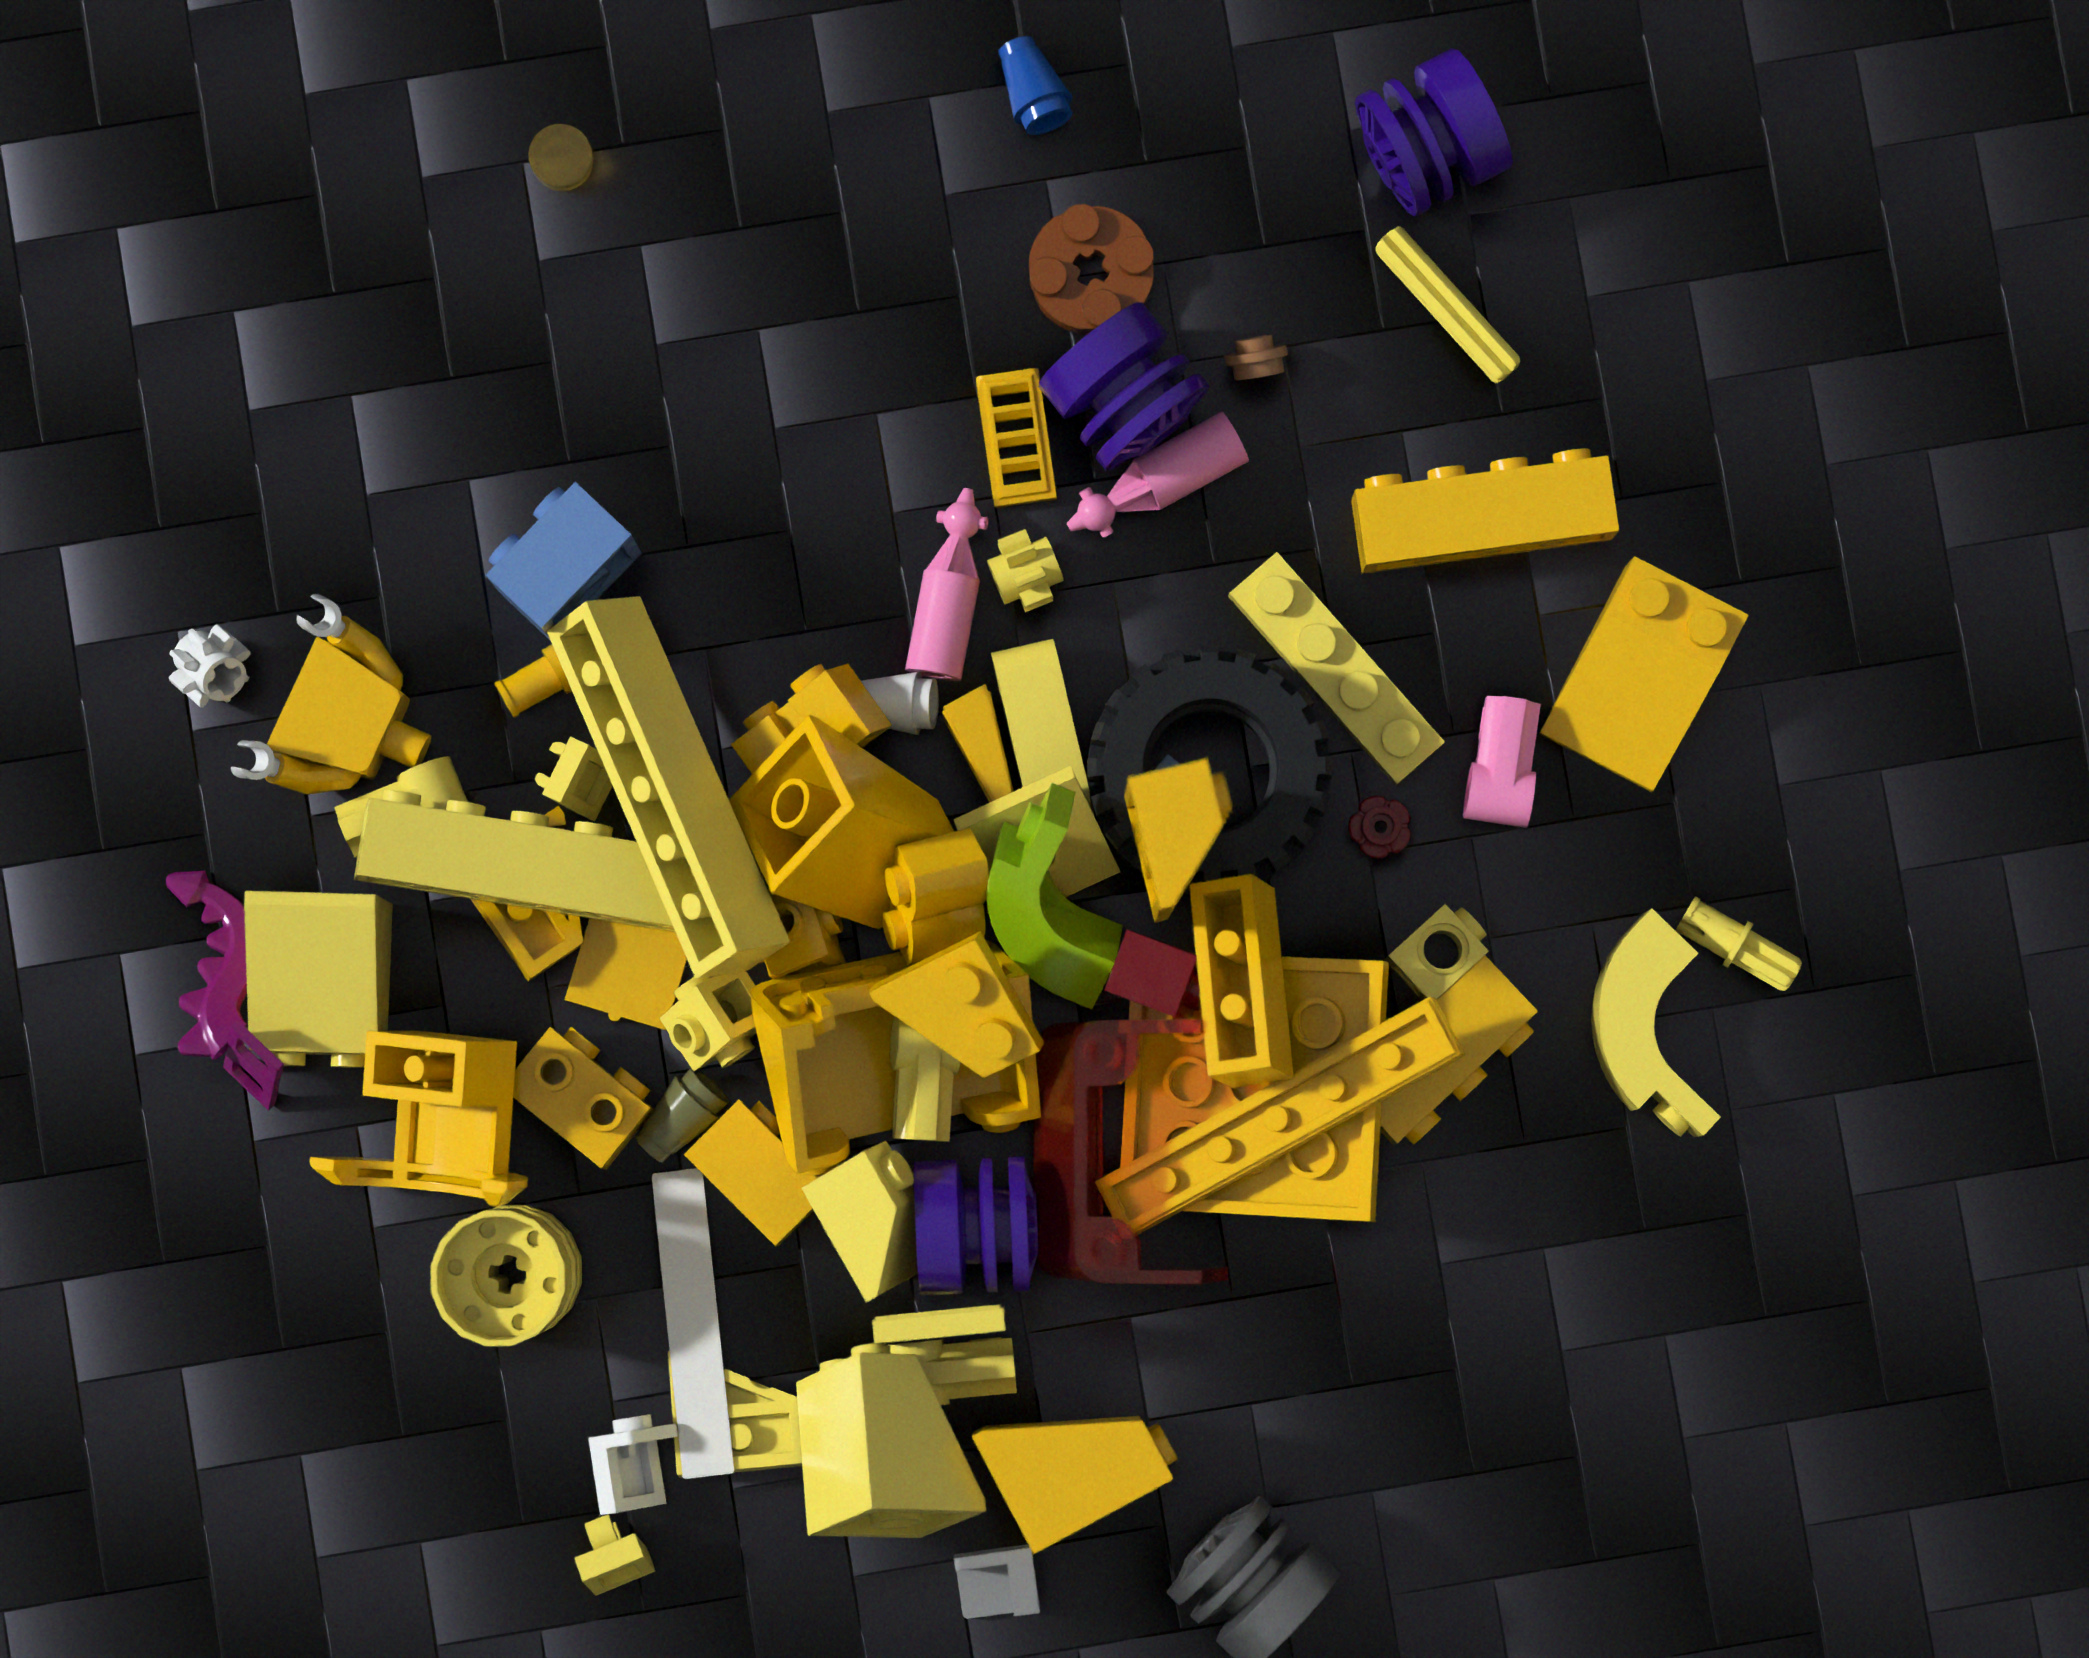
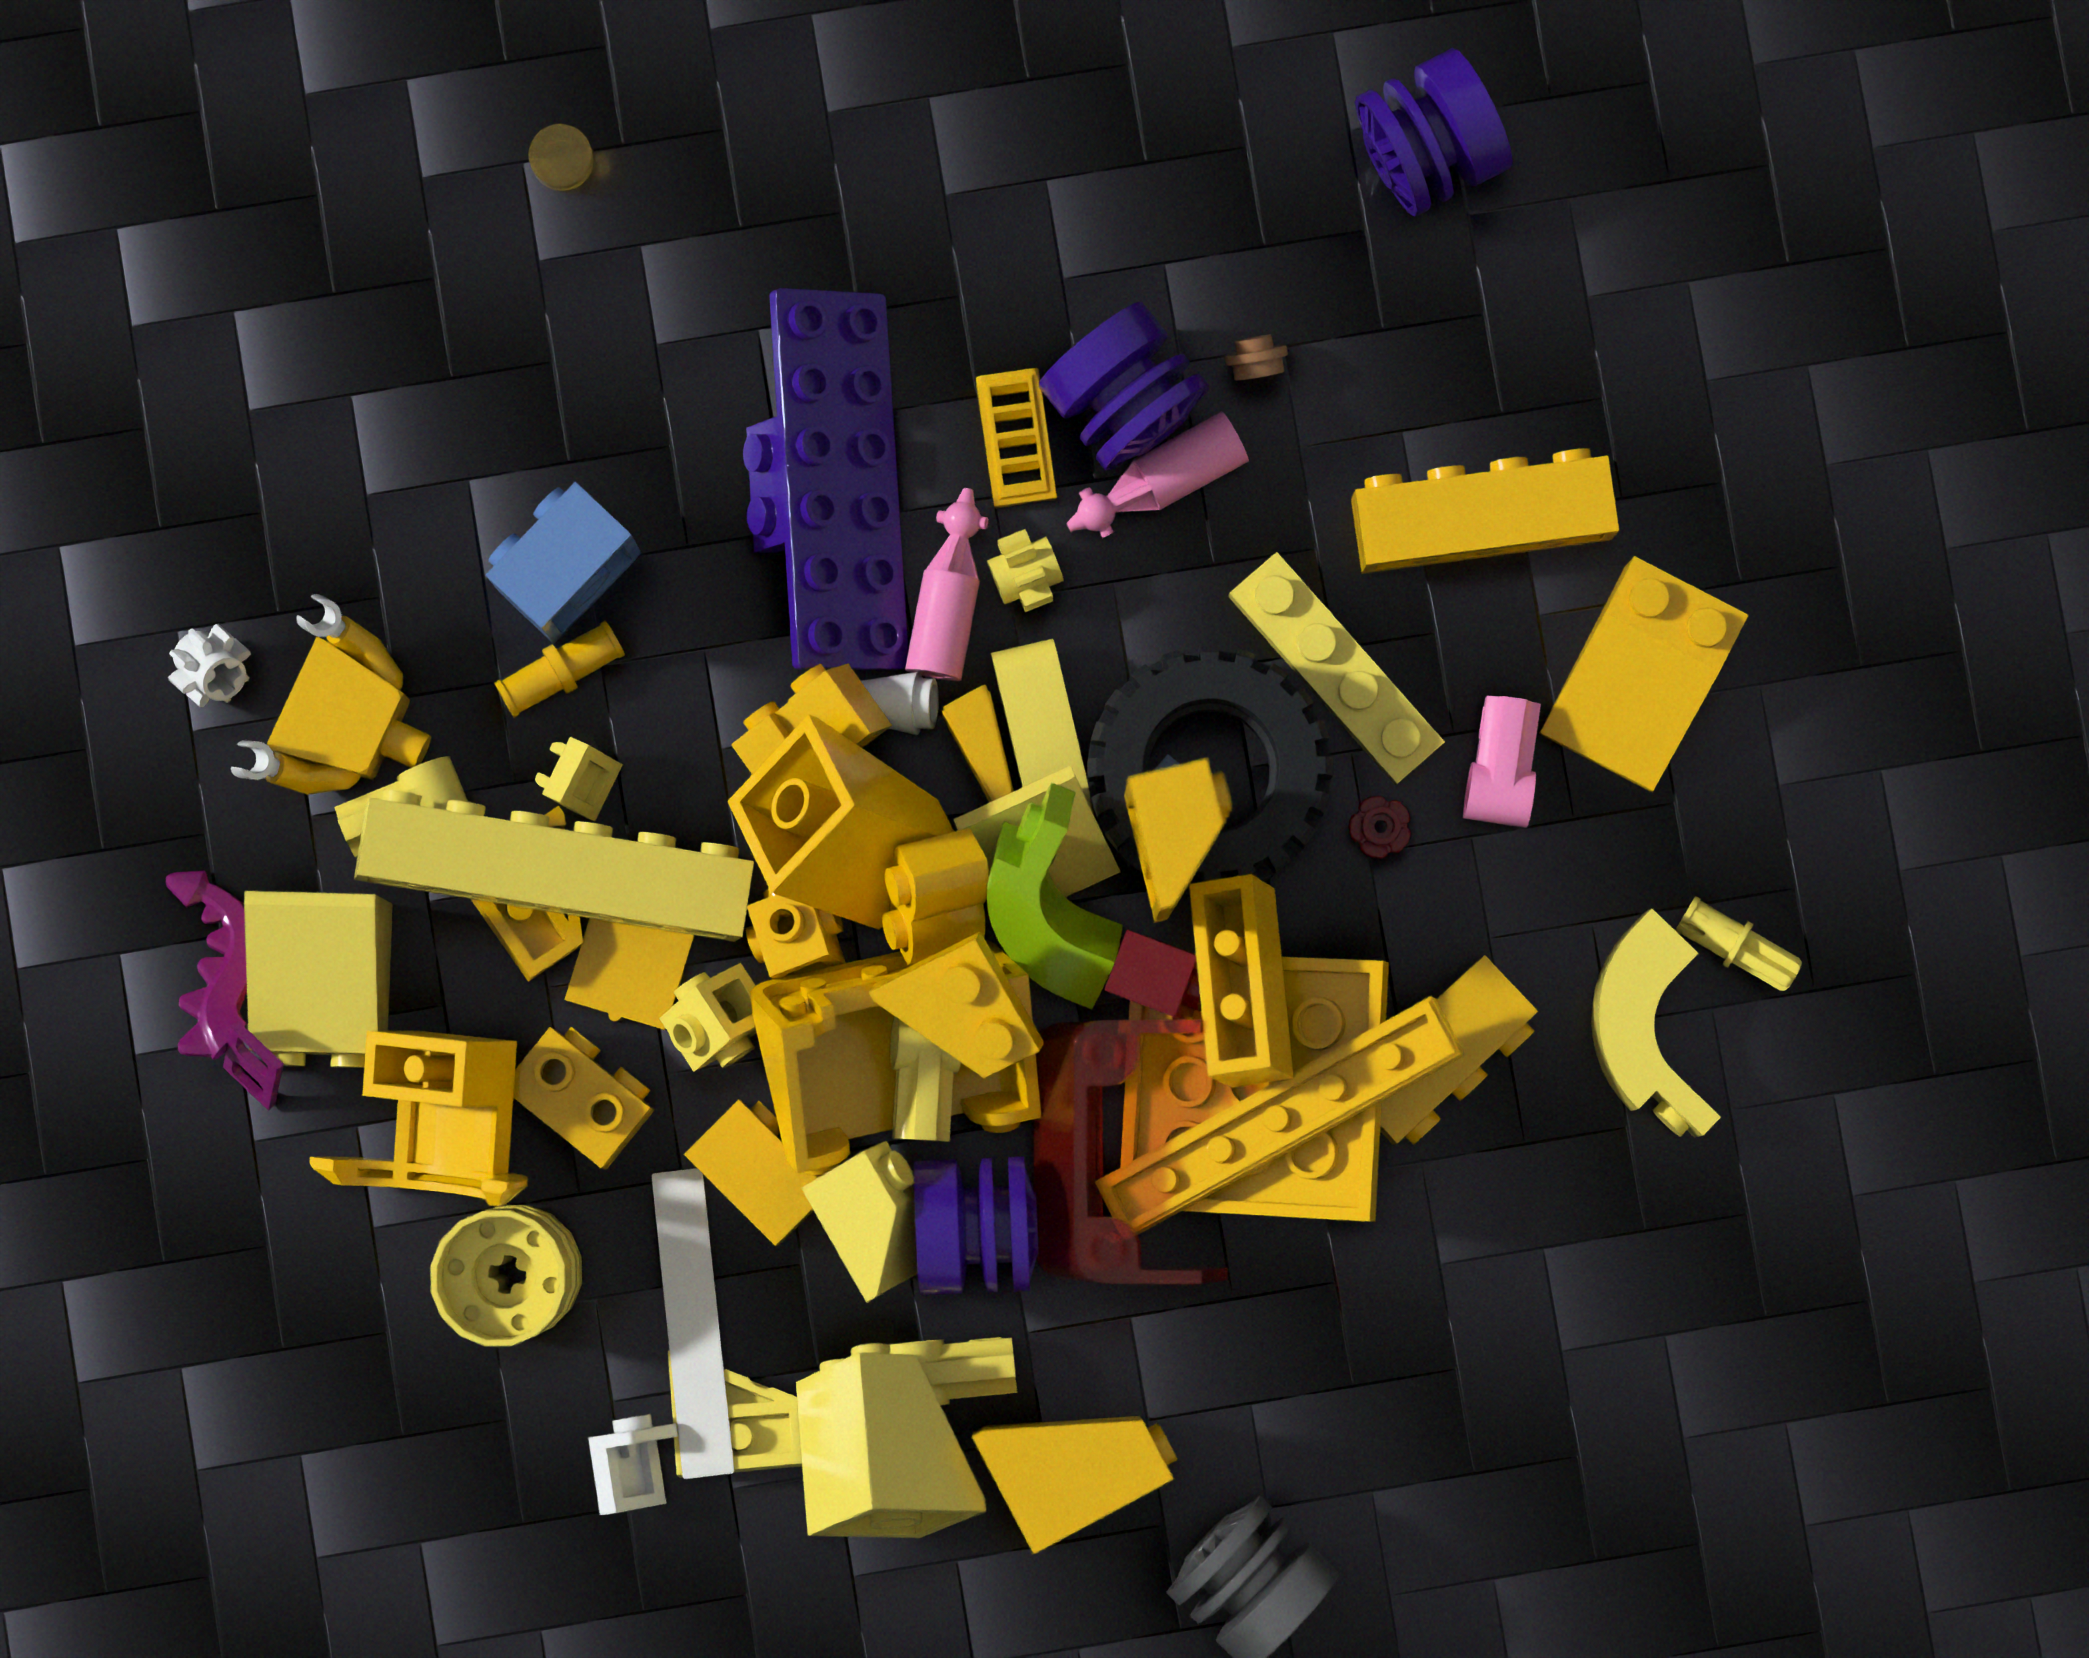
light yellow brick [547,596,790,979] -> none
light yellow tile [574,1514,655,1596] -> none
olive cone [635,1068,729,1163] -> none
light yellow tile [872,1305,1006,1344] -> none
light grey panel [954,1544,1040,1619] -> none
blue cone [999,36,1072,135] -> none
dark orange plate [1029,204,1154,334] -> none
light yellow axle [1375,227,1520,383] -> none
light yellow brick [1384,904,1489,1001] -> none
none -> dark purple bracket [743,288,908,671]

